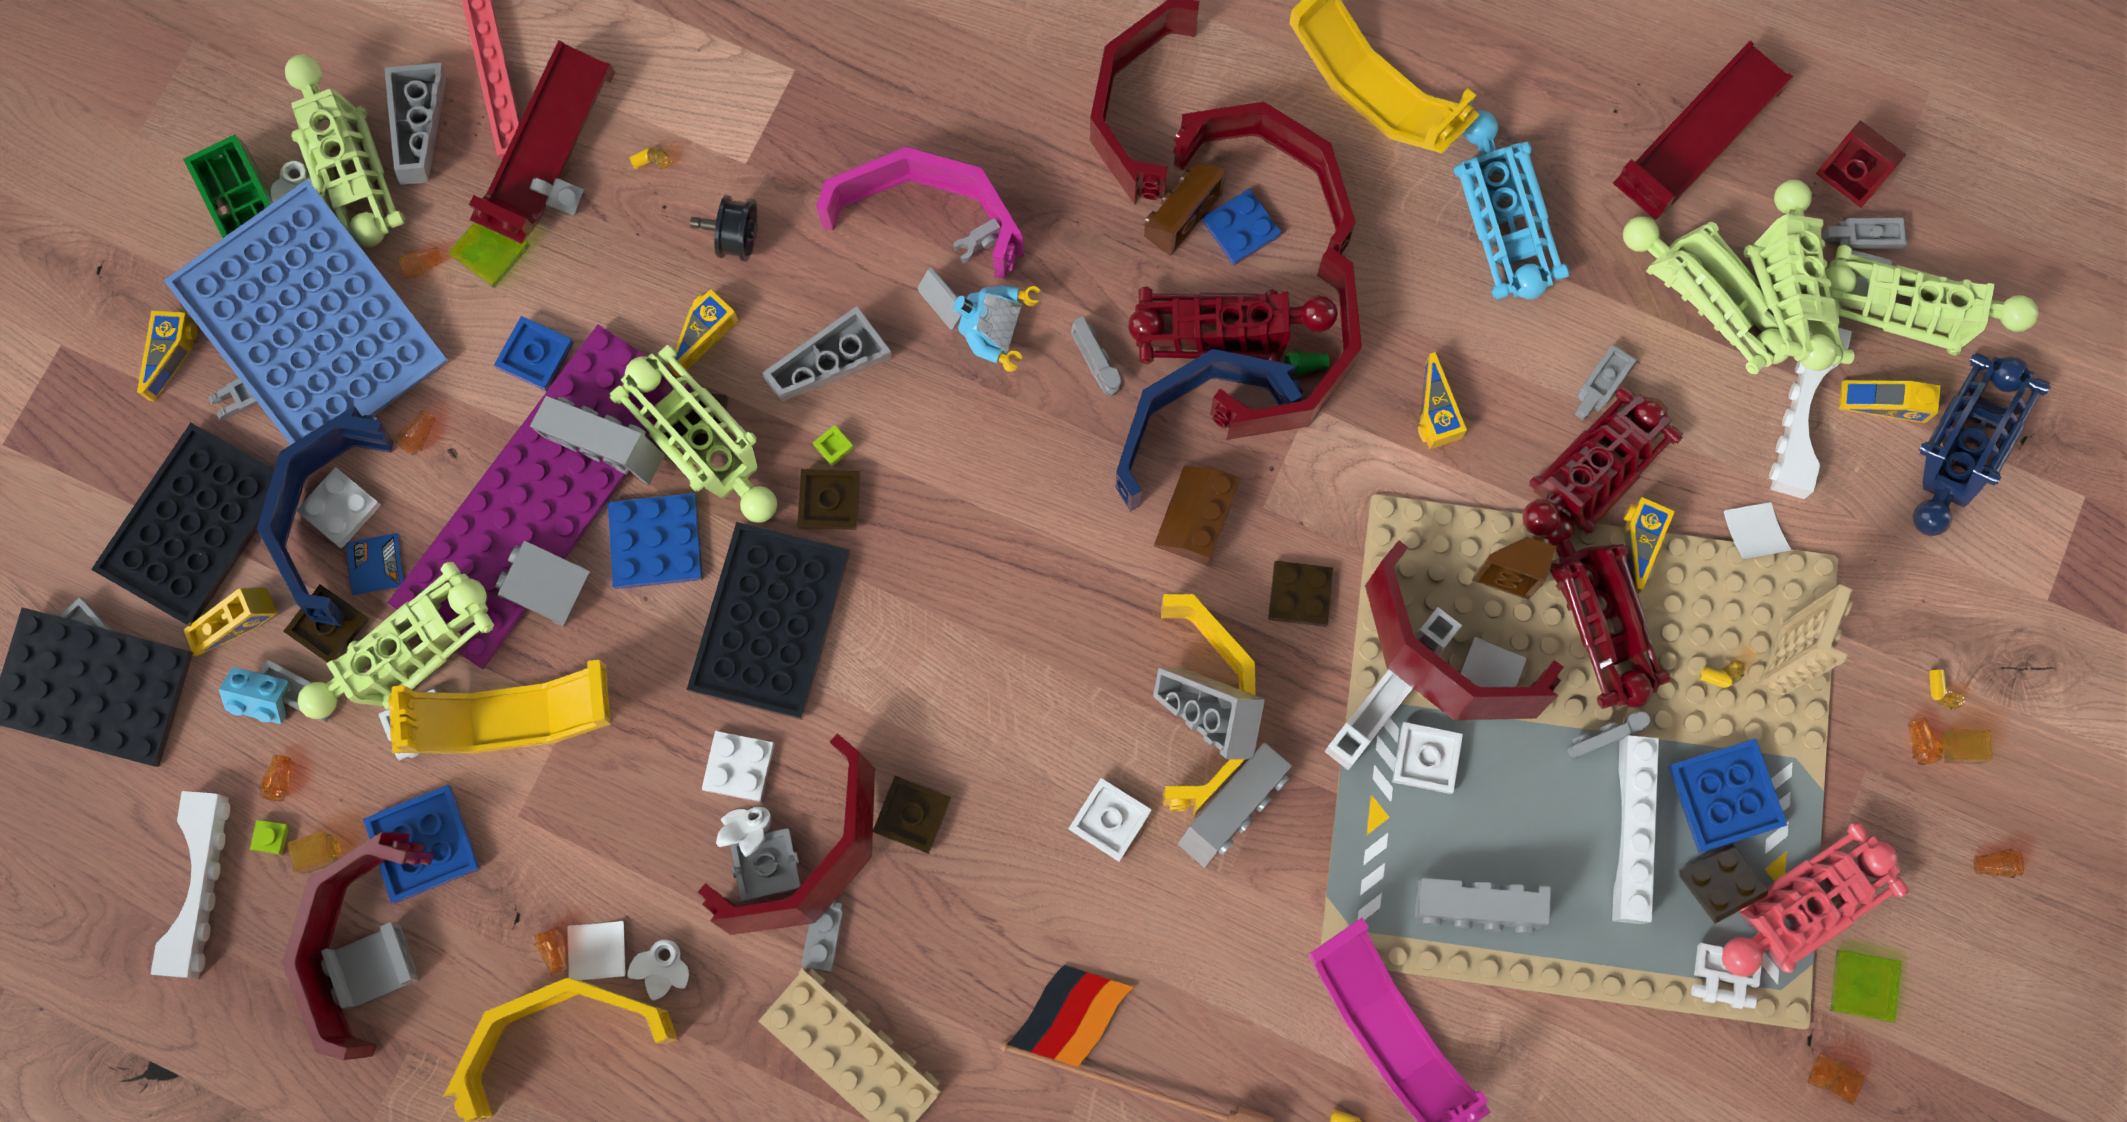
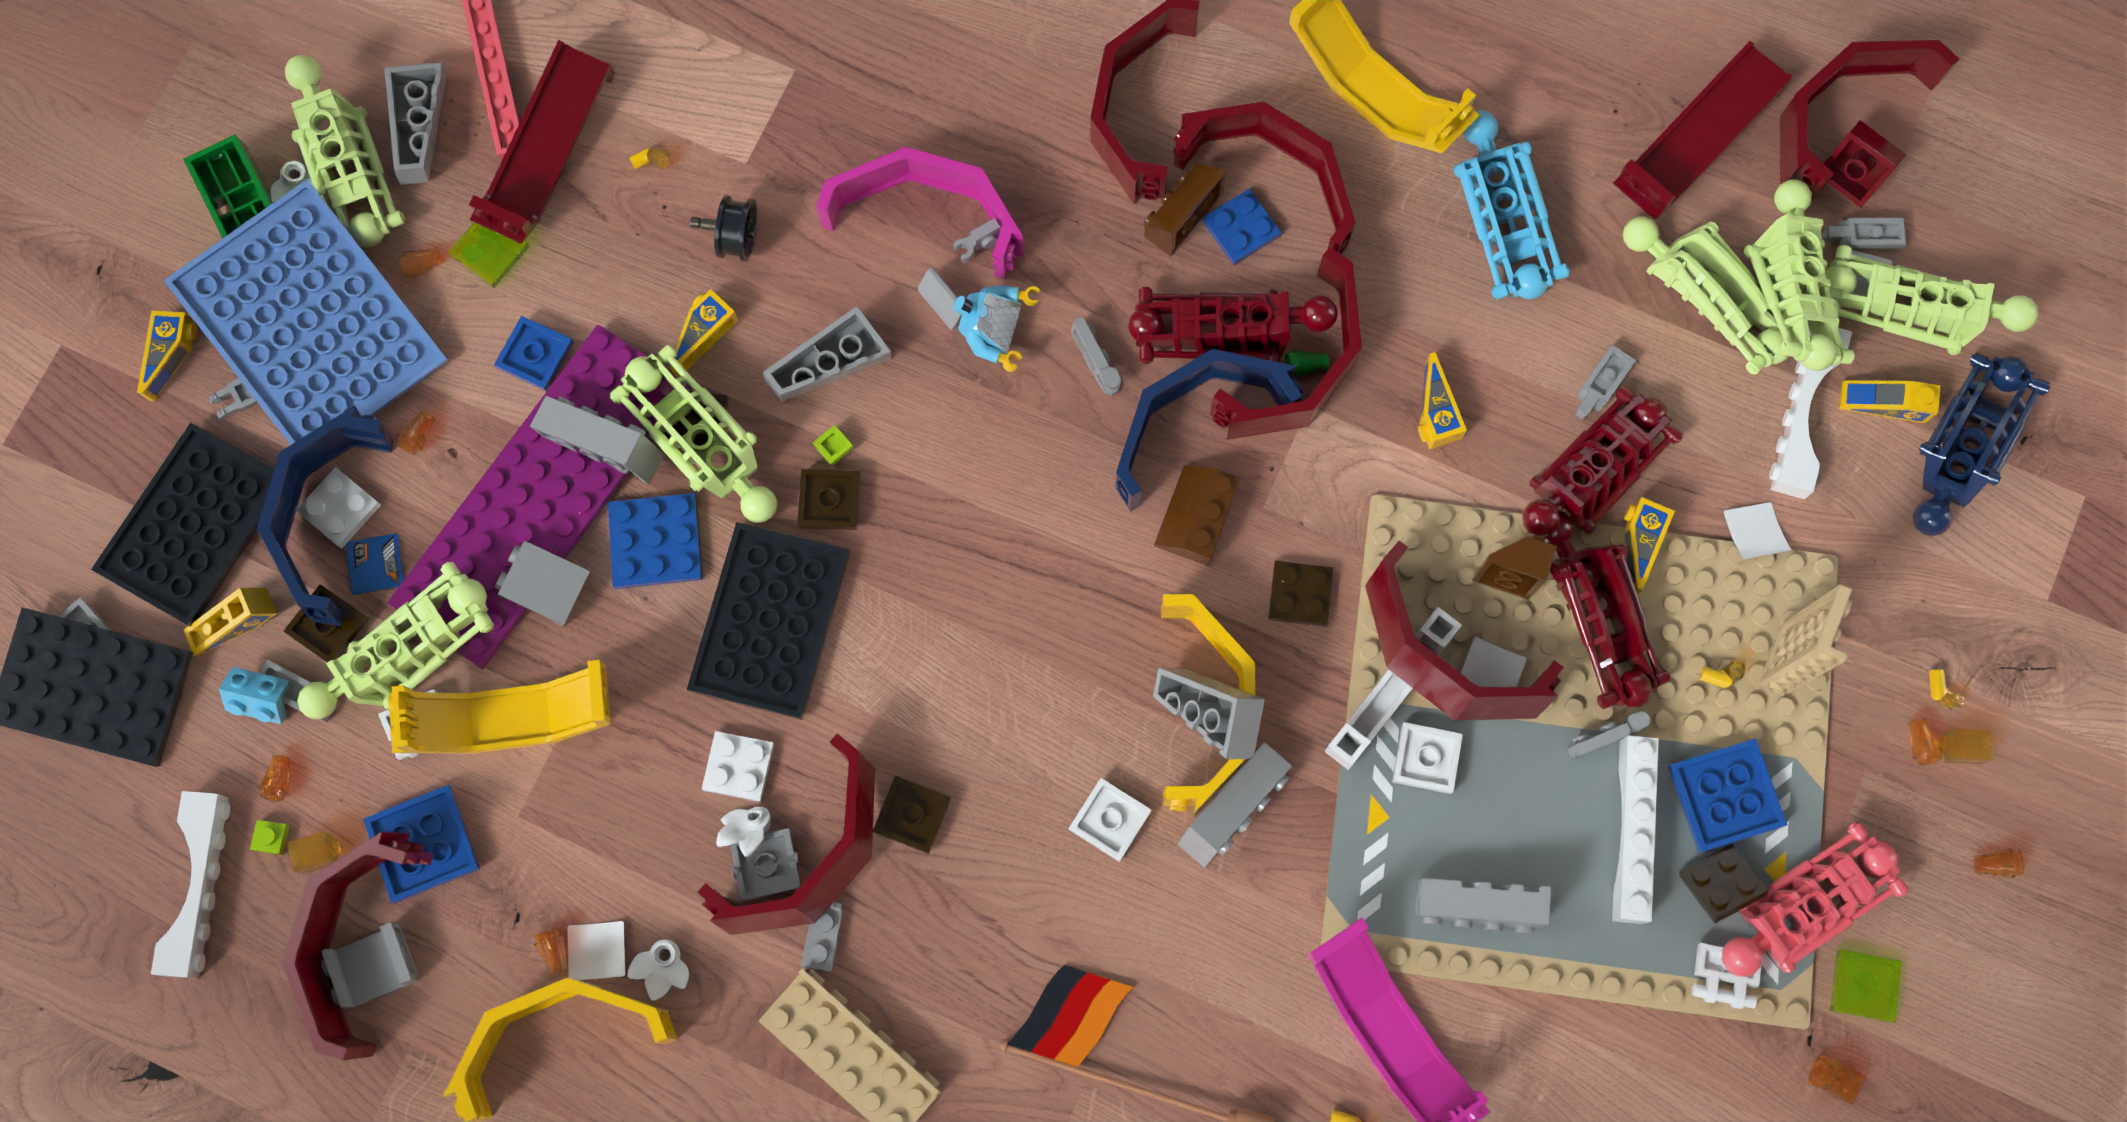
light grey plate [530,178,584,216] -> none
none -> dark red panel [1780,40,1960,201]

